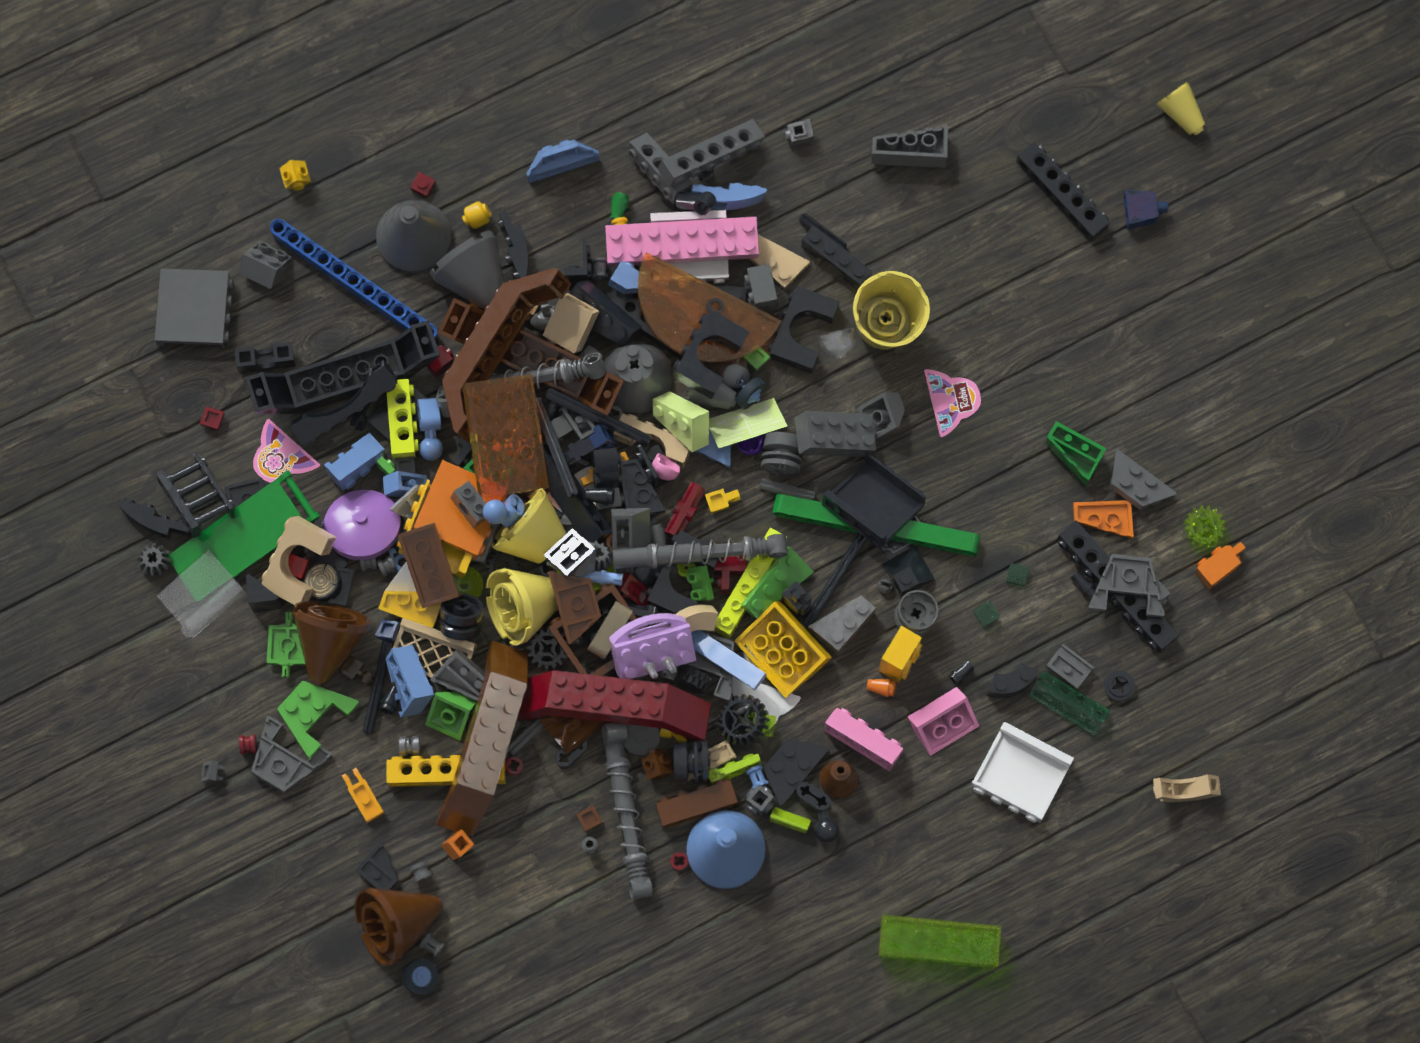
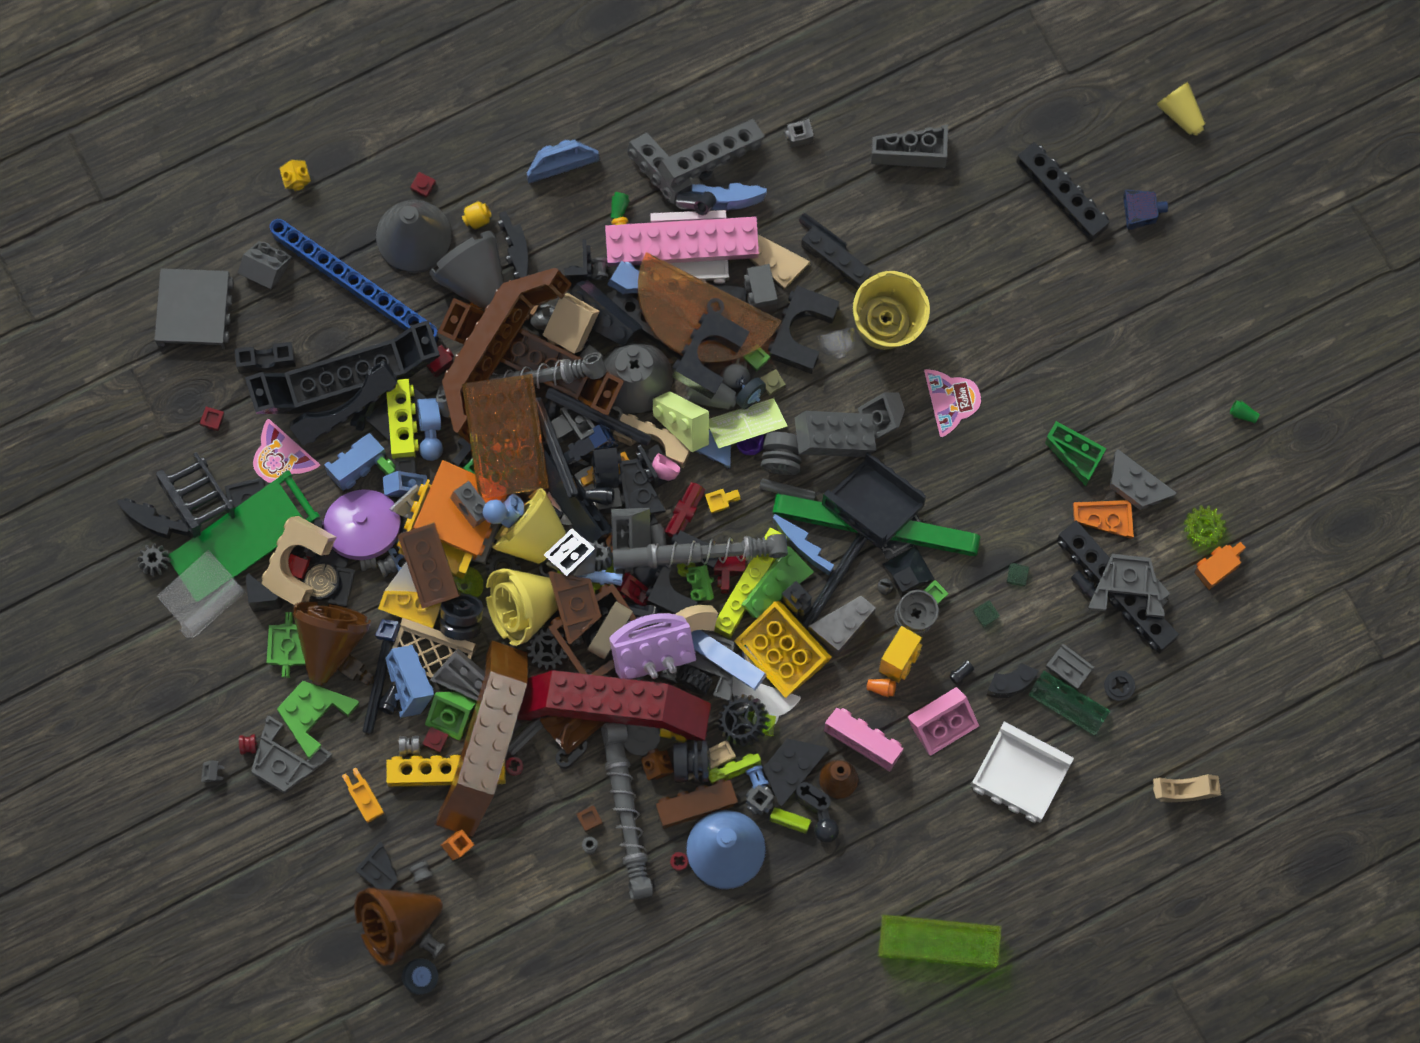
none -> dark red plate [422,727,449,753]
none -> olive plate [760,369,786,396]
none -> medium blue slope [773,514,834,576]
none -> bright green plate [924,580,948,604]
none -> green cone [1230,400,1260,424]

